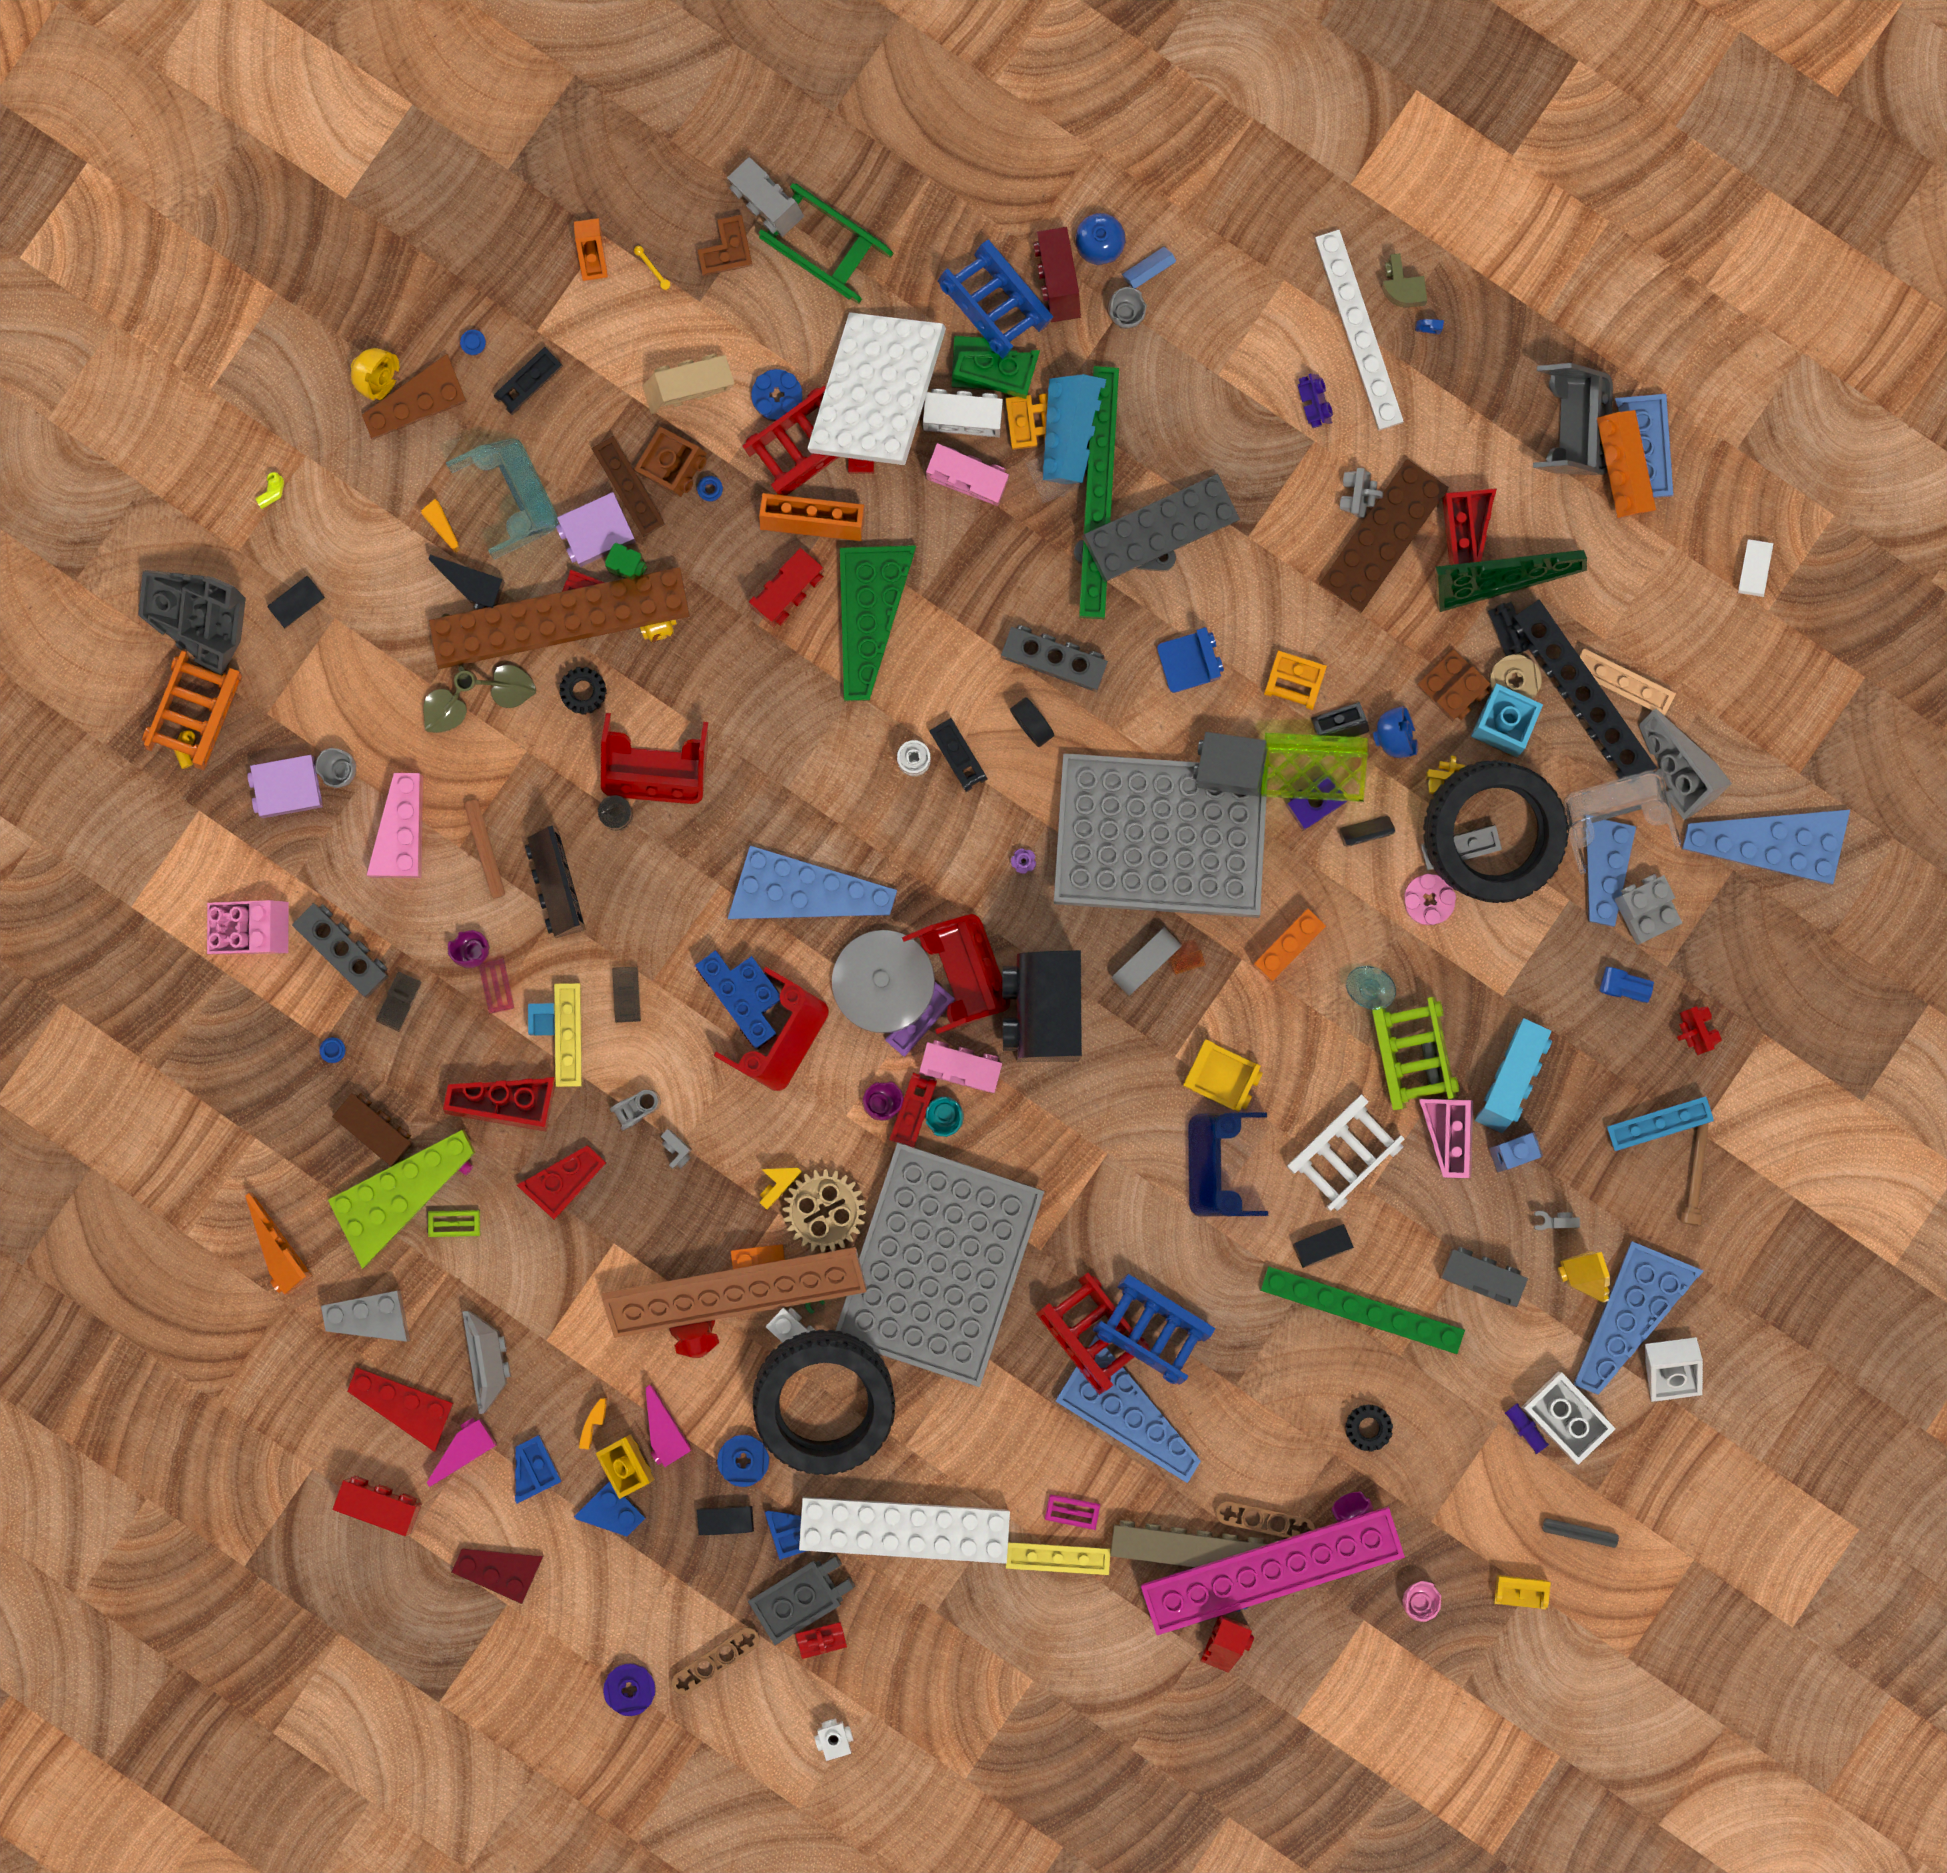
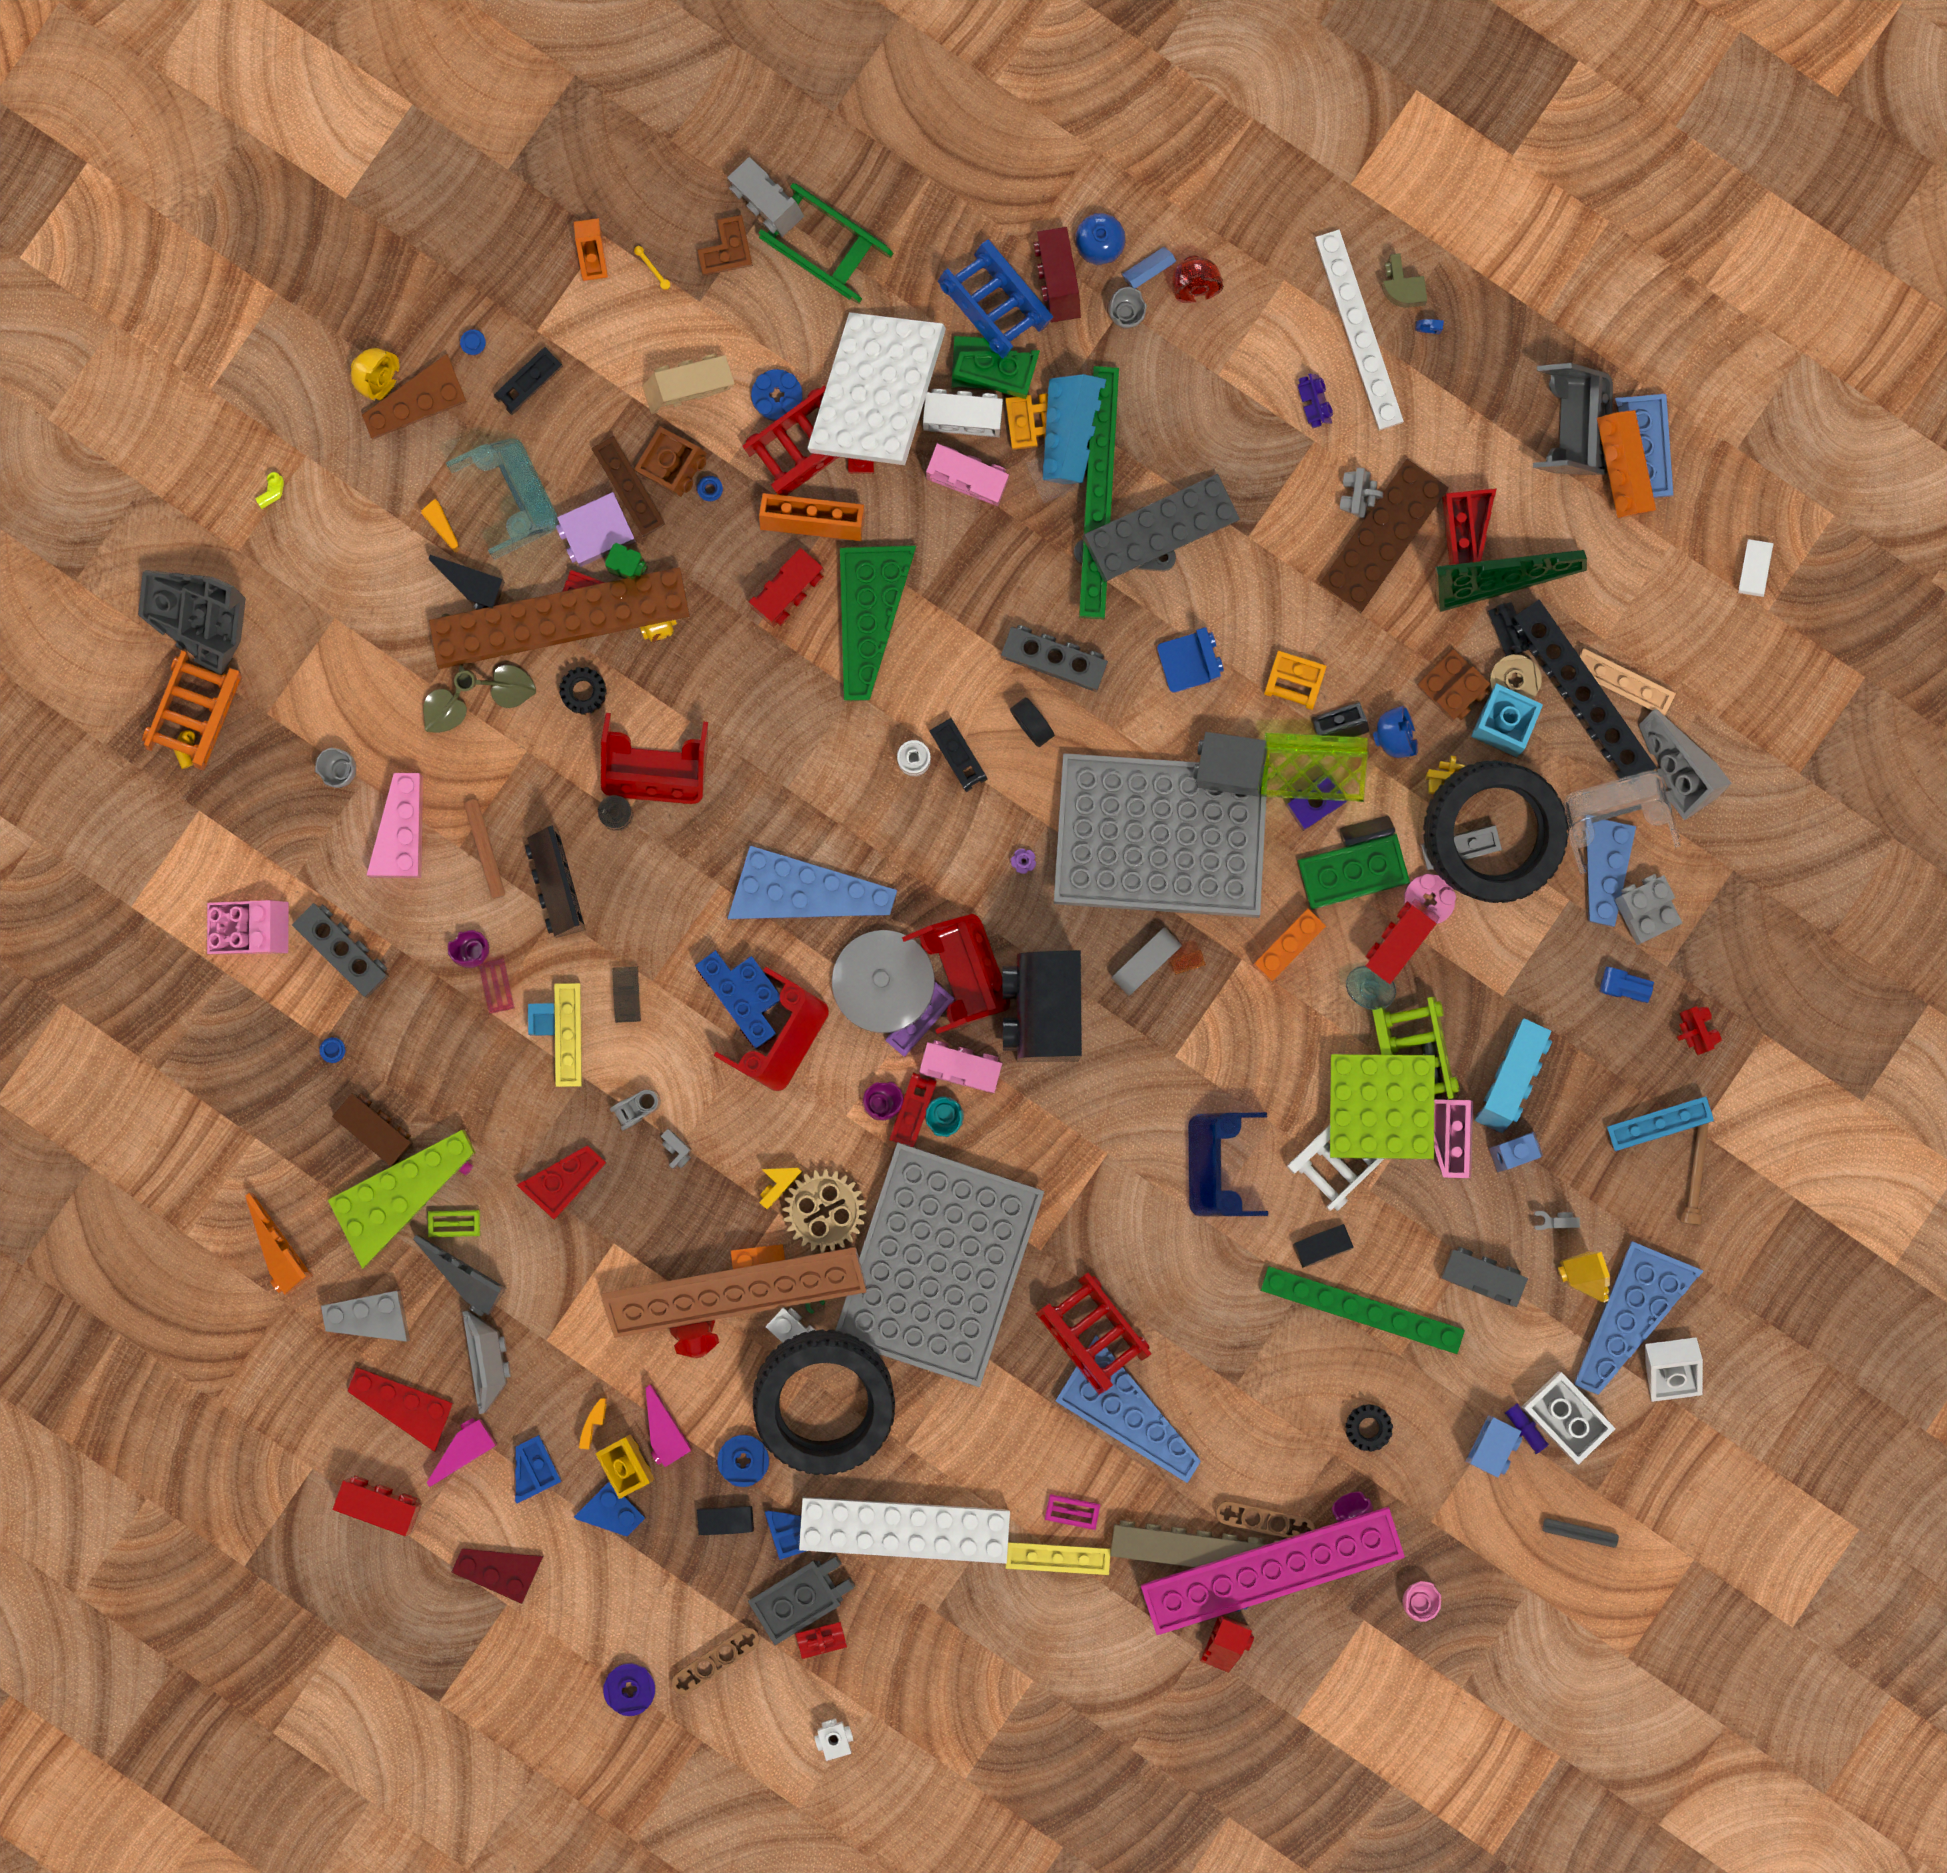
lavender brick [248,755,323,818] -> none
black slope [267,576,325,629] -> none
clear smoke slope [376,972,422,1032] -> none
red wedge [443,1077,556,1132] -> none
blue fence [1093,1274,1216,1385] -> none
yellow panel [1183,1039,1263,1112] -> none
yellow hinge [1494,1575,1551,1609] -> none
medium blue wing [1682,810,1850,885] -> none
none -> dark grey wedge [413,1235,506,1316]
none -> clear red cylinder [1172,255,1224,303]
none -> green tile [1297,834,1410,910]
none -> lime plate [1330,1054,1435,1159]
none -> red brick [1365,899,1440,984]
none -> medium blue brick [1465,1415,1522,1478]

